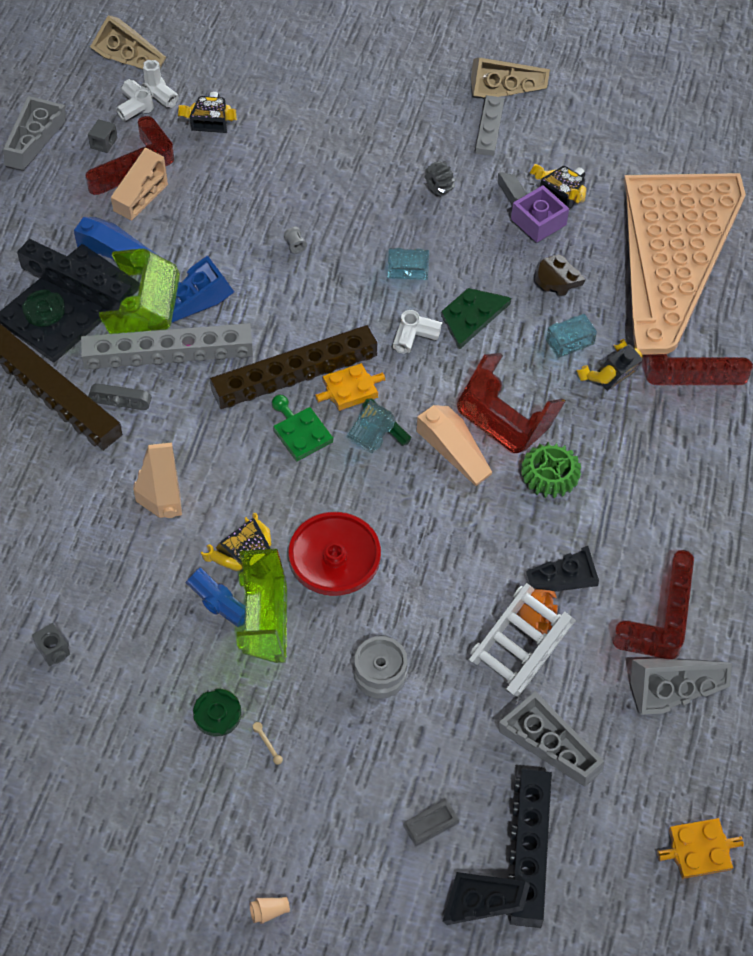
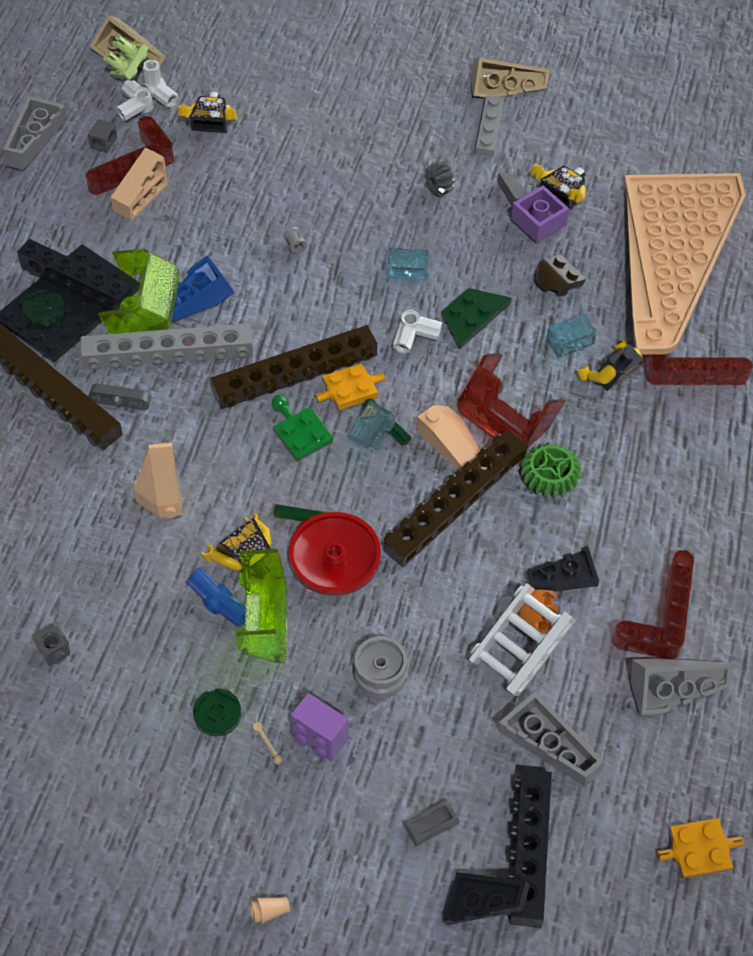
blue wedge [74,217,158,271] -> none
none -> yellowish green plate [103,35,149,80]
none -> dark green axle [273,504,326,522]
none -> medium lavender brick [290,693,349,762]
none -> dark brown brick [383,429,528,568]

